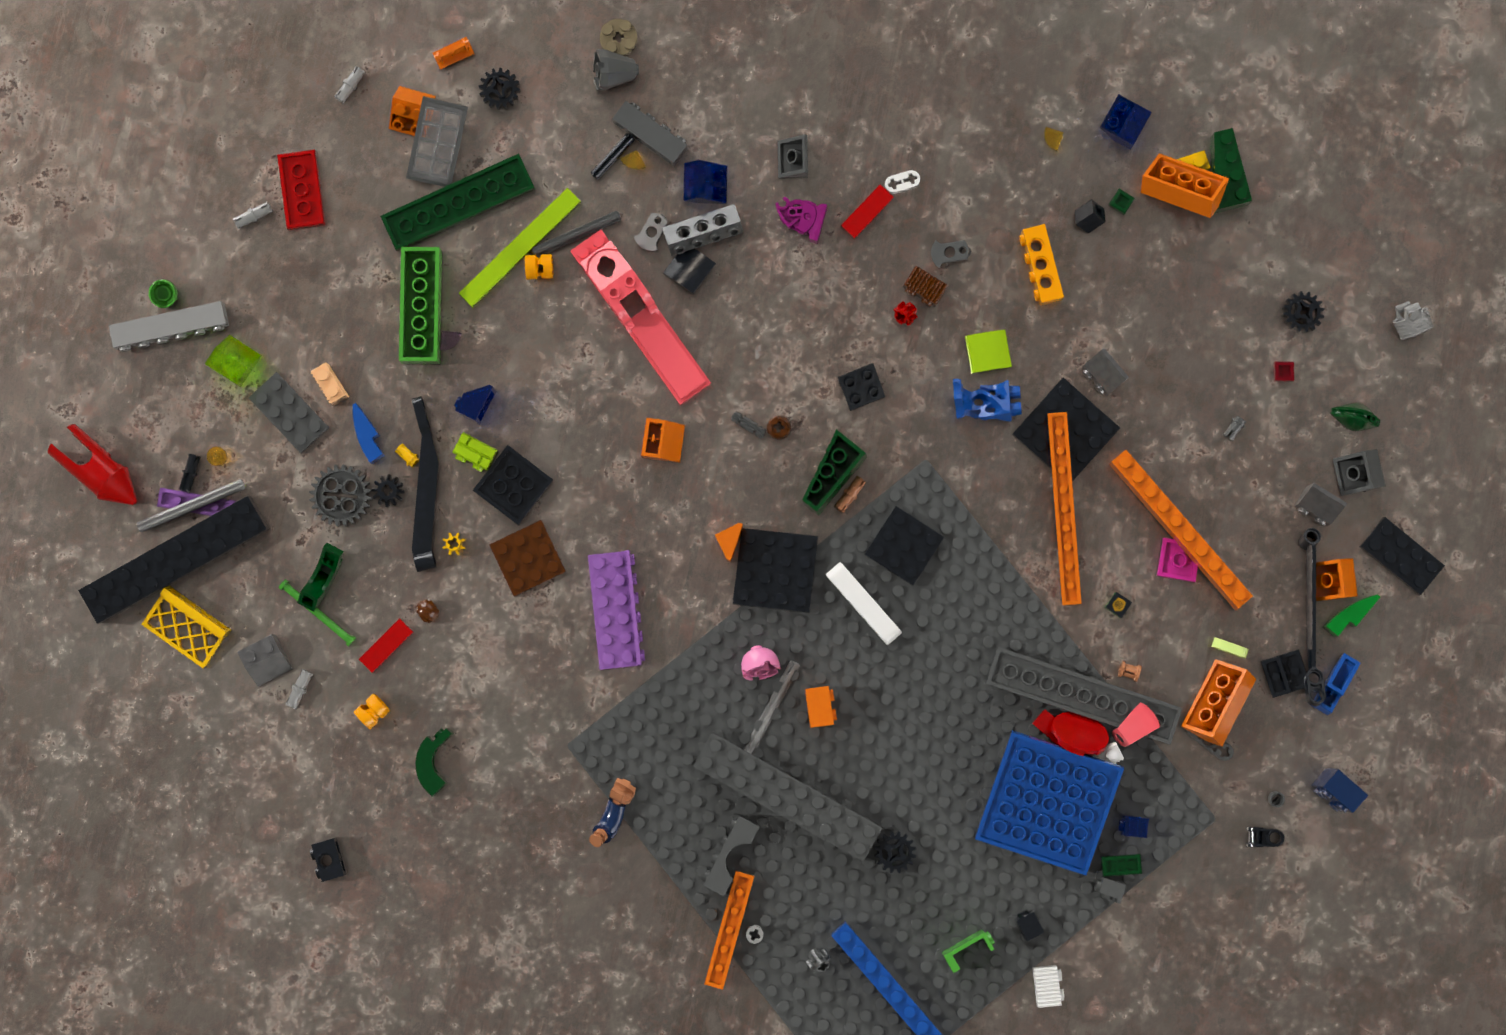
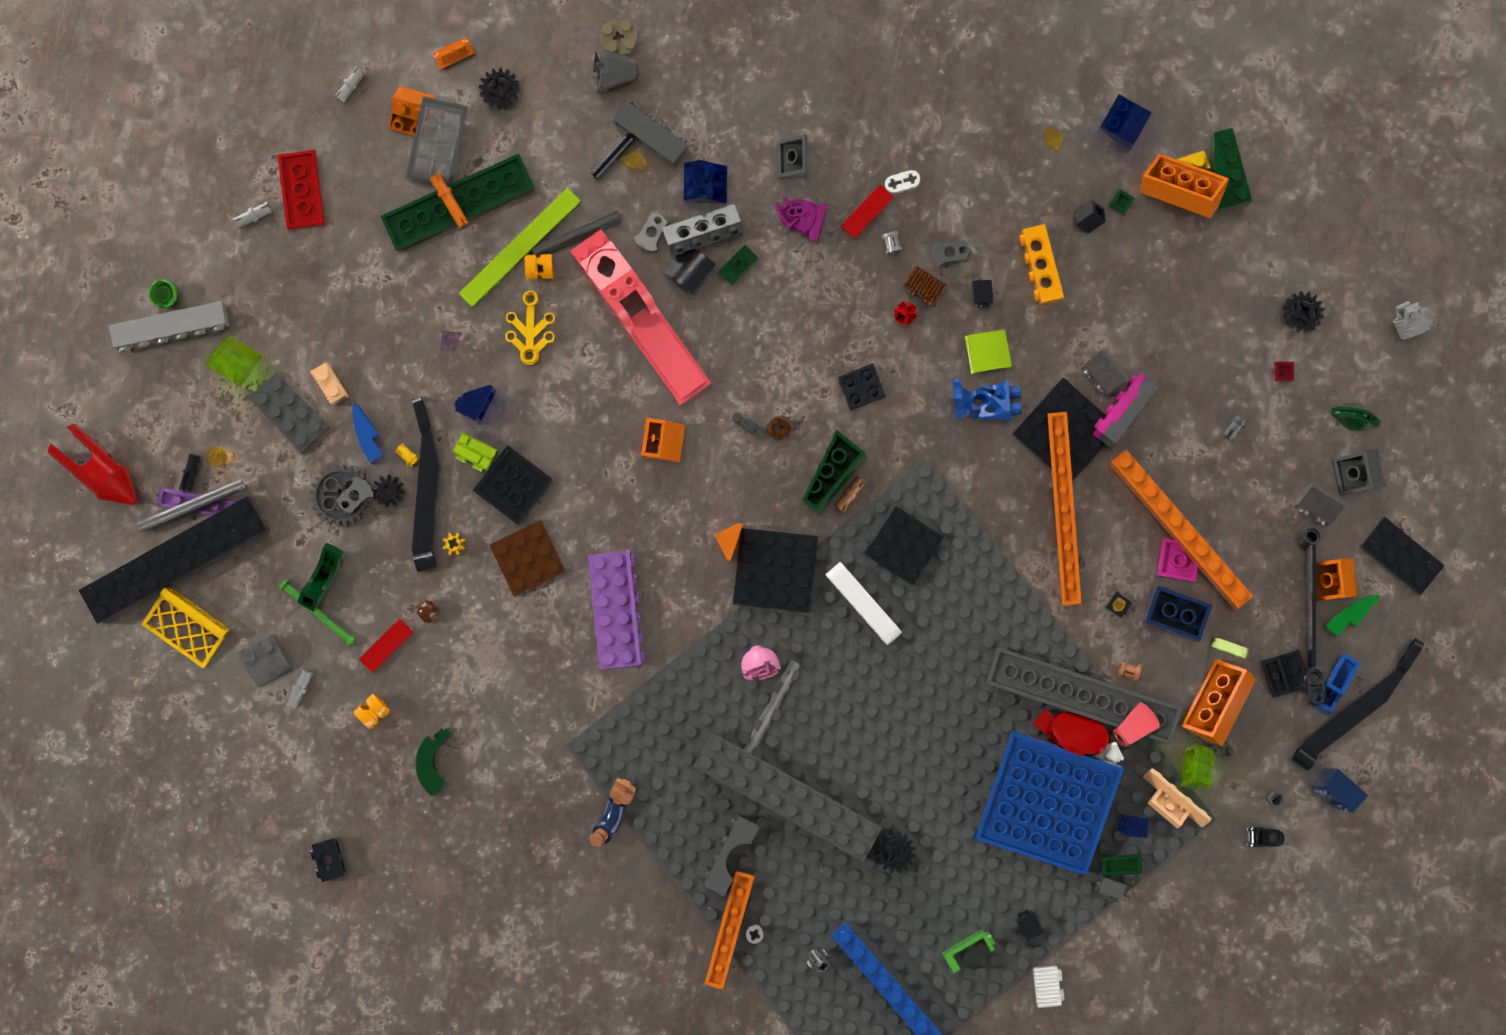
bright green brick [399,247,442,364] -> none
orange brick [805,686,837,728] -> none
none -> dark grey piece [335,477,373,514]
none -> orange pin [430,173,469,228]
none -> yellow plant [505,290,556,365]
none -> dark green plate [718,245,759,285]
none -> light grey bush [882,231,903,255]
none -> black brick [971,280,993,309]
none -> piece [1093,372,1159,448]
none -> dark blue brick [1142,585,1213,642]
none -> light nougat bracket [1143,769,1212,829]
none -> clear neon green slope [1180,744,1215,791]
none -> black piece [1291,638,1425,771]

